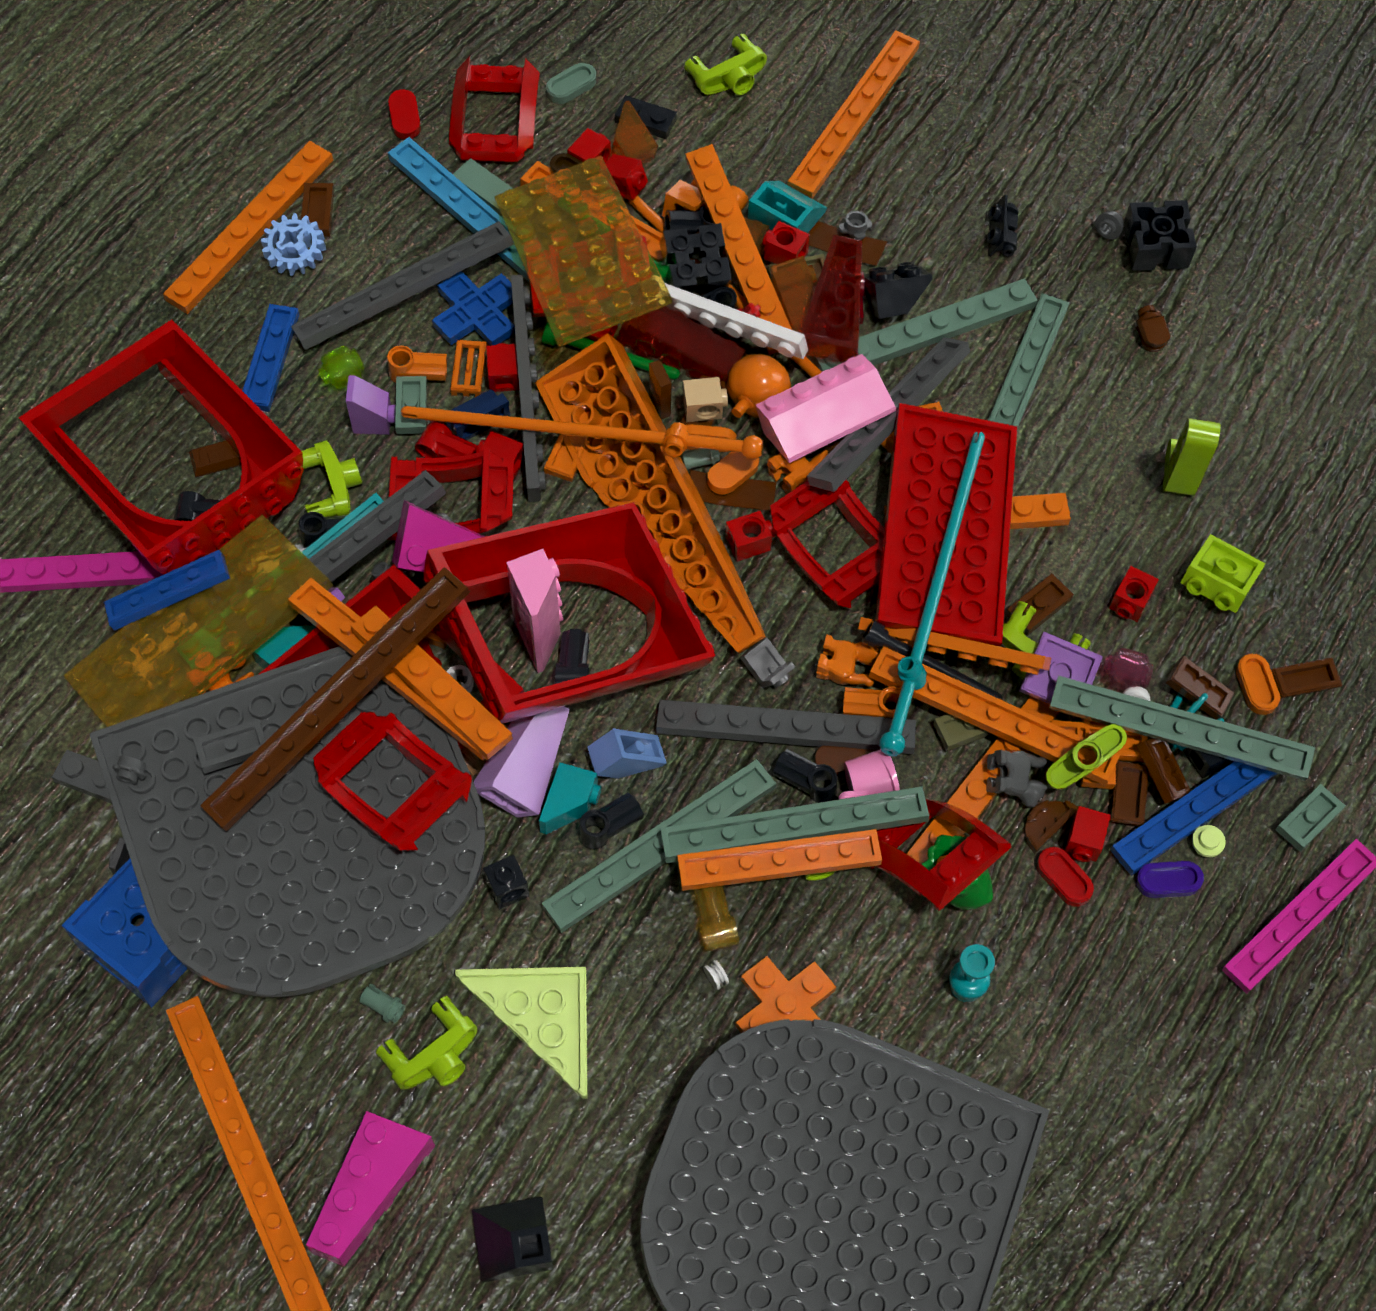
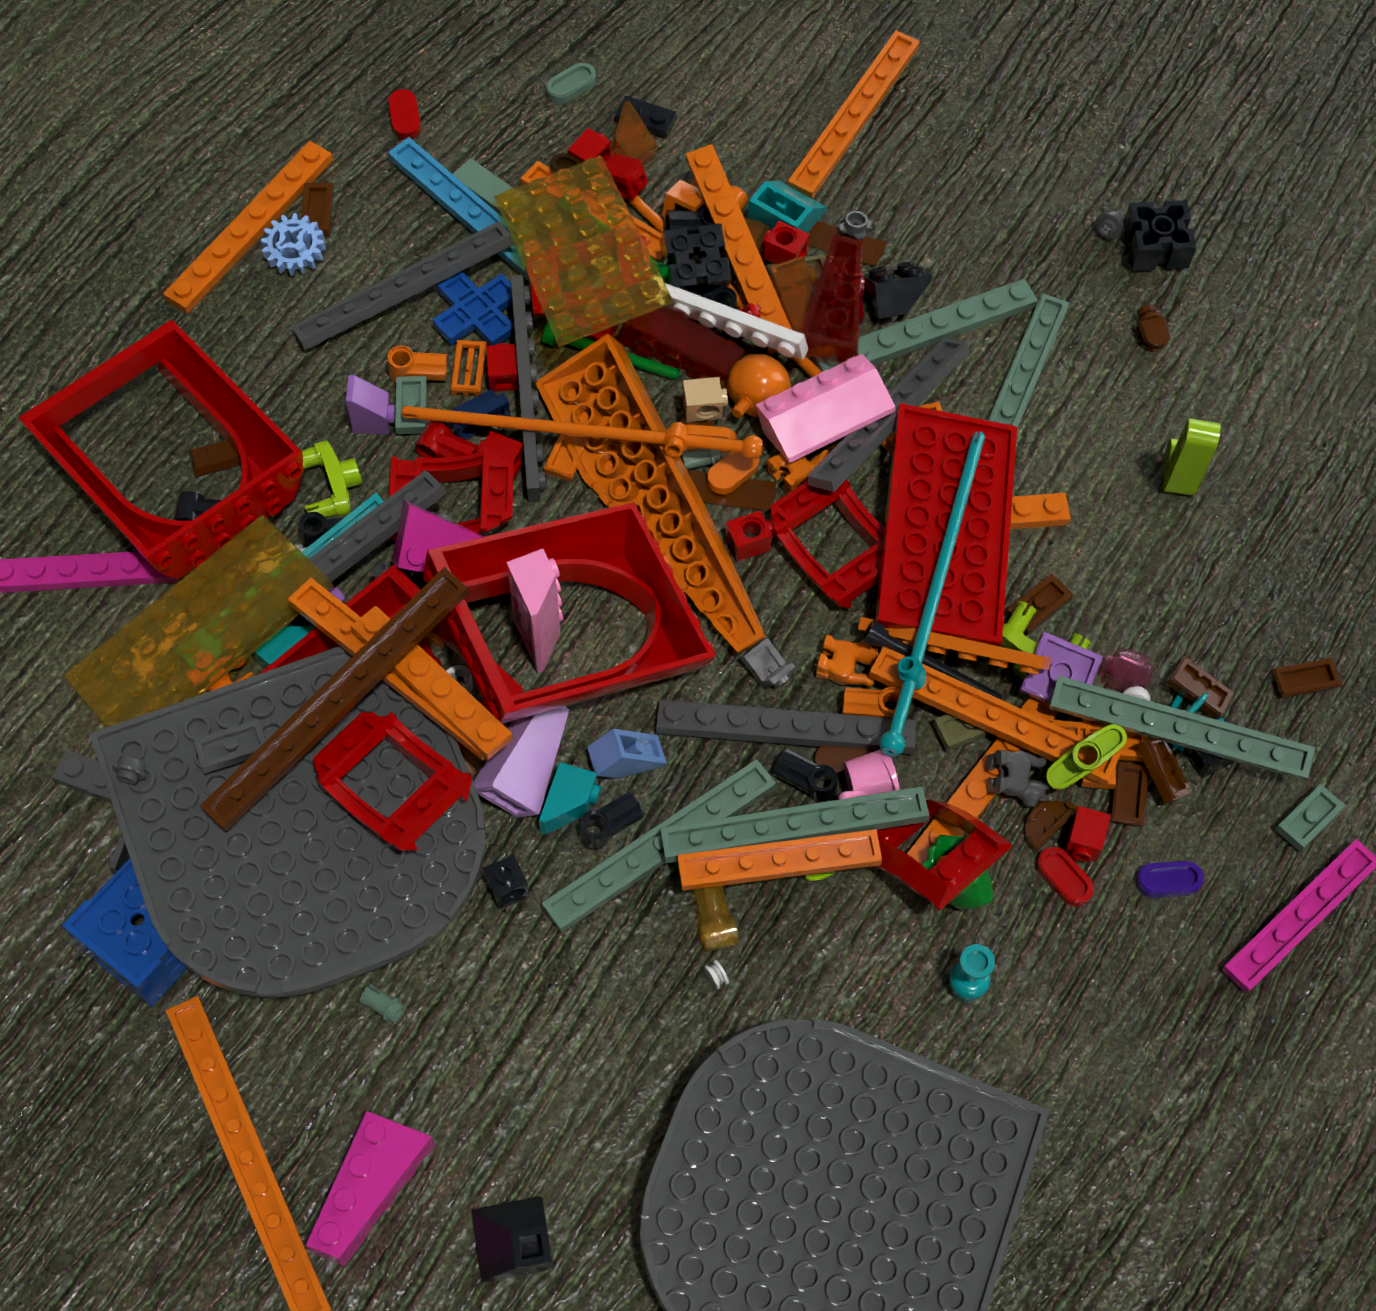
blue tile [104,550,230,631] -> none
blue tile [242,304,299,412] -> none
clear neon green head [318,345,365,390] -> none
lime connector [376,996,477,1090] -> none
red wedge [449,56,540,162] -> none
yellowish green tile [455,967,588,1099] -> none
black piece [555,629,590,684] -> none
reddish brown tile [649,360,672,419] -> none
lime connector [684,34,767,95] -> none
orange plate [735,956,836,1033] -> none
black hinge [987,194,1018,257] -> none
red brick [1109,566,1159,622] -> none
blue plate [1110,761,1278,876] -> none
lime plate [1180,534,1266,613] -> none
yellowish green plate [1192,825,1226,857] -> none
orange tile [1236,654,1280,715] -> none

